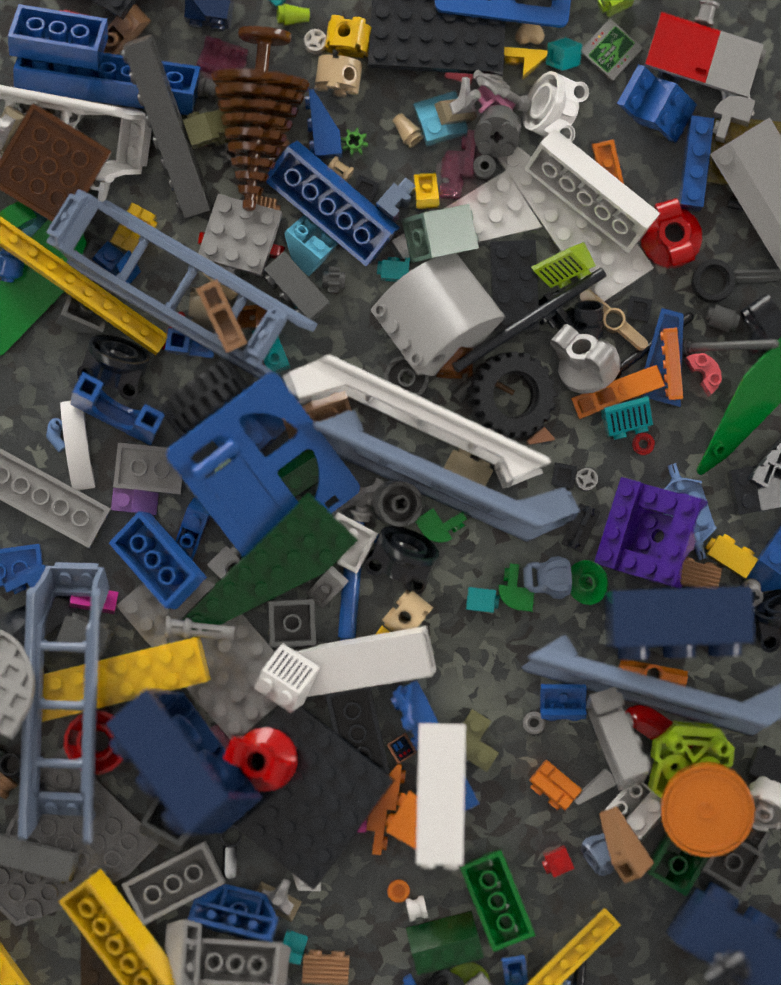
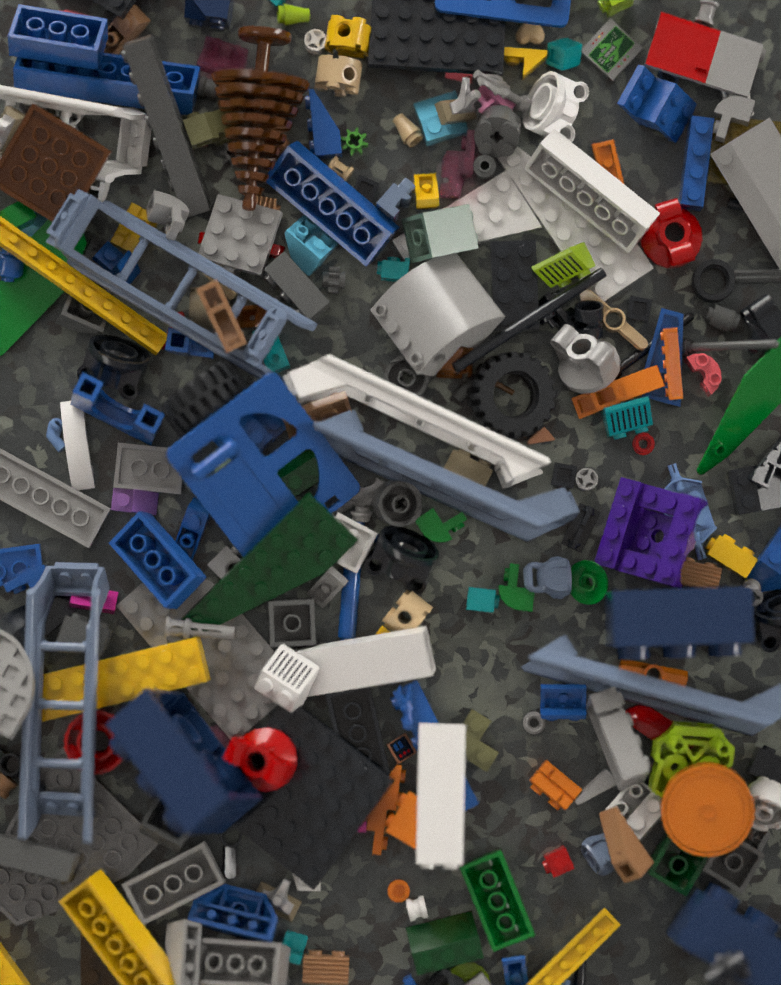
none -> light grey brick [146,190,189,241]

